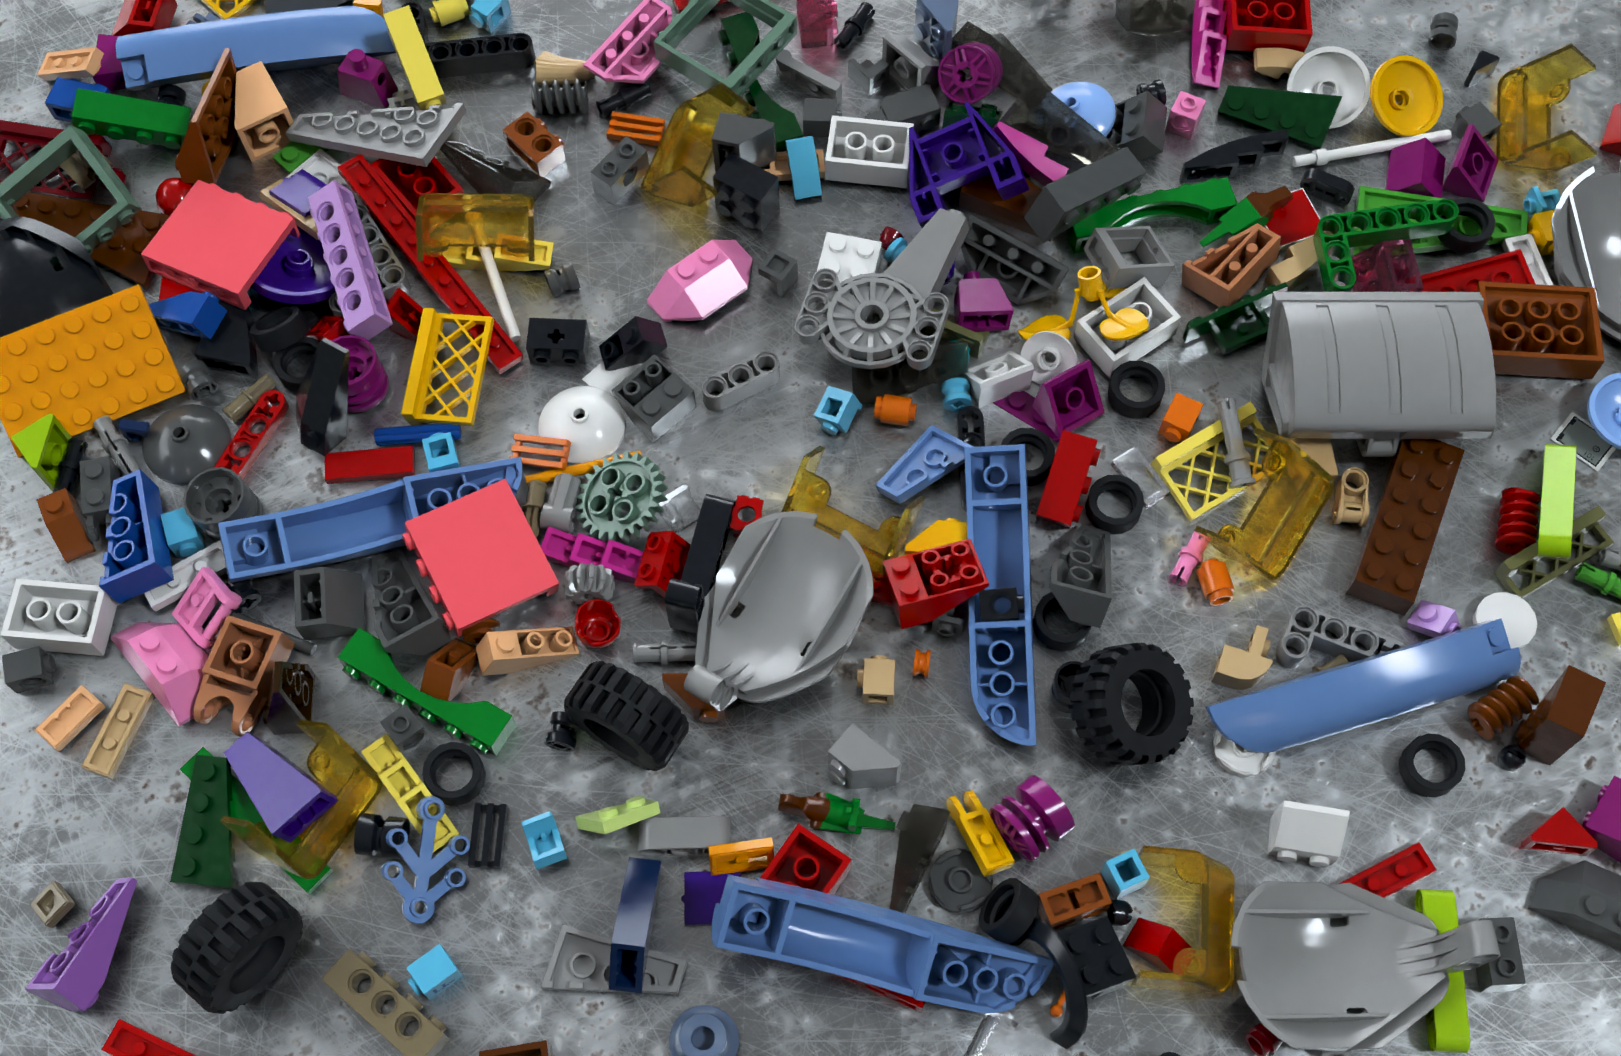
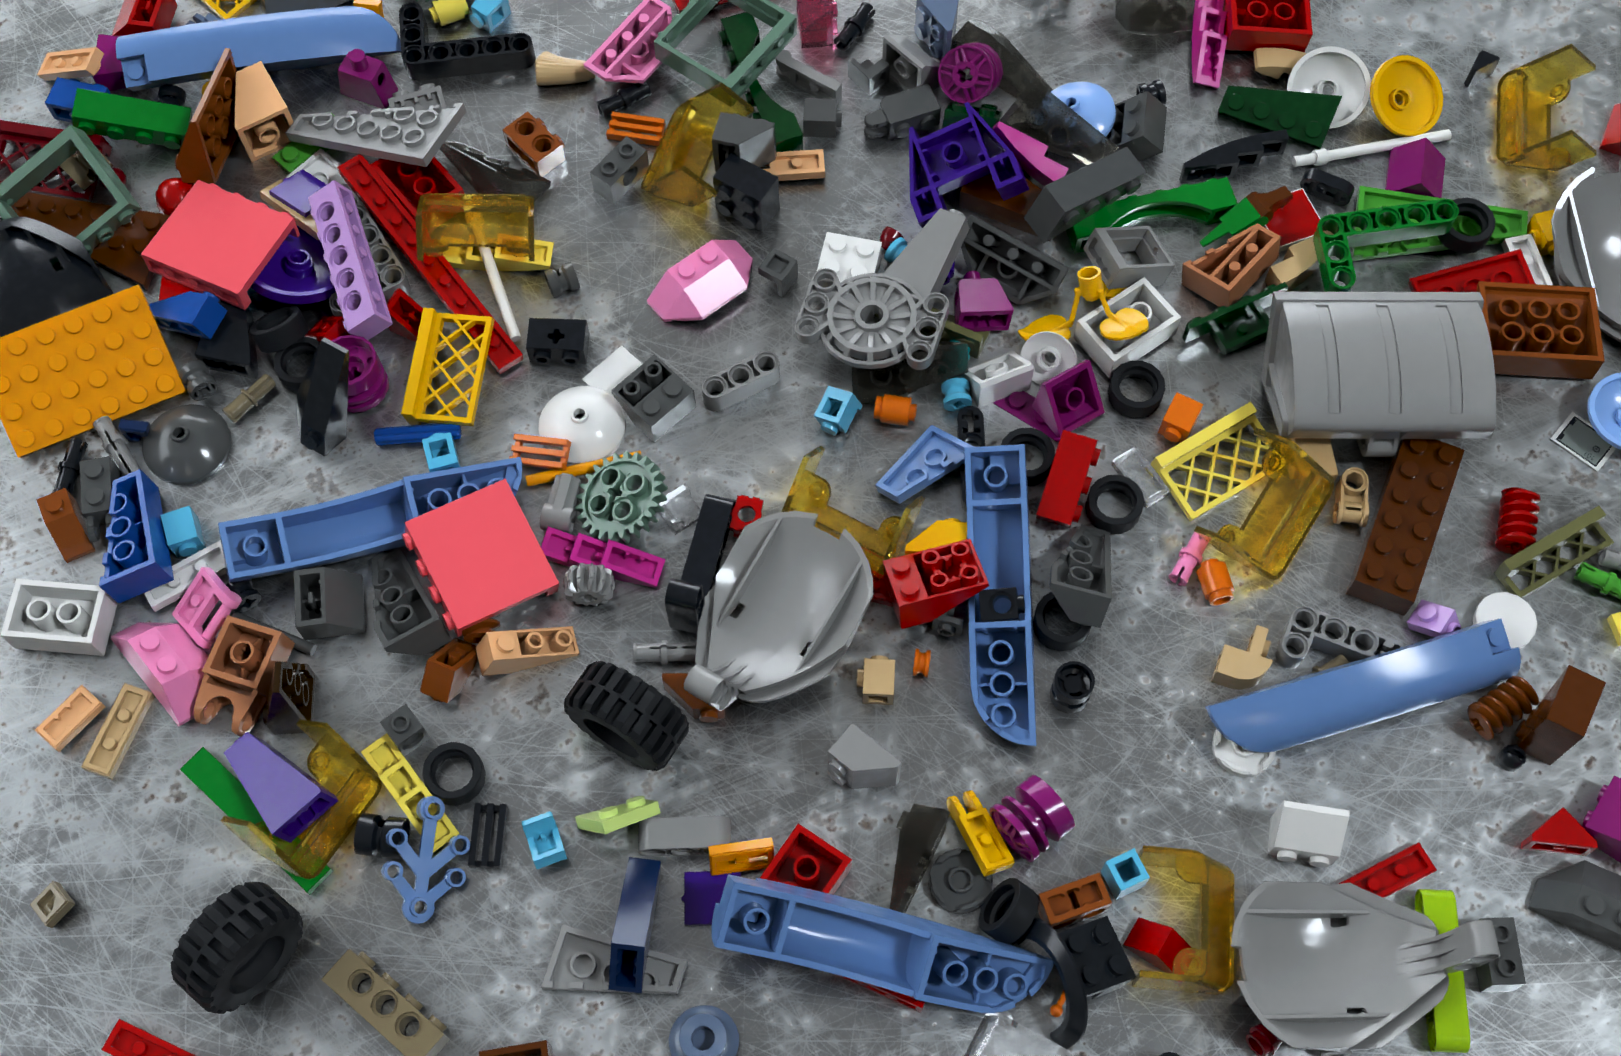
dark grey brick [2,646,56,694] -> none
lime slope [11,414,72,491] -> none
medium lavender wedge [25,877,137,1012] -> none
dark green wing [170,755,236,889] -> none
dark grey wheel [183,467,263,542] -> none
red beam [214,390,289,479] -> none
red tile [325,445,415,484] -> none
green arch [337,628,517,756] -> none
light yellow slope [383,5,447,110] -> none
medium azure brick [406,944,463,1000] -> none
dark tan axle [522,480,547,538] -> none
dark grey piece [531,78,588,115] -> none
black wheel [544,711,580,752] -> none
red hair [574,598,621,649] -> none
black slope [599,316,668,371] -> none
red bracket [634,531,691,598] -> none
animal [778,792,896,834] -> none
medium azure slope [785,136,822,200] -> none
white brick [825,115,914,188] -> none
black tyre [1070,643,1194,766] -> none
black hinge [1107,899,1133,926] -> none
bright pink brick [1166,91,1206,140] -> none
light grey pin [1216,397,1256,489] -> none
clear pink slope [1352,239,1423,292] -> none
black tyre [1399,733,1465,798] -> none
dark grey wheel [1428,12,1458,51] -> none
magenta slope [1442,124,1499,202] -> none
dark grey brick [1451,102,1502,144] -> none
medium azure bracket [1523,186,1561,218] -> none
lime beam [1537,444,1577,559] -> none

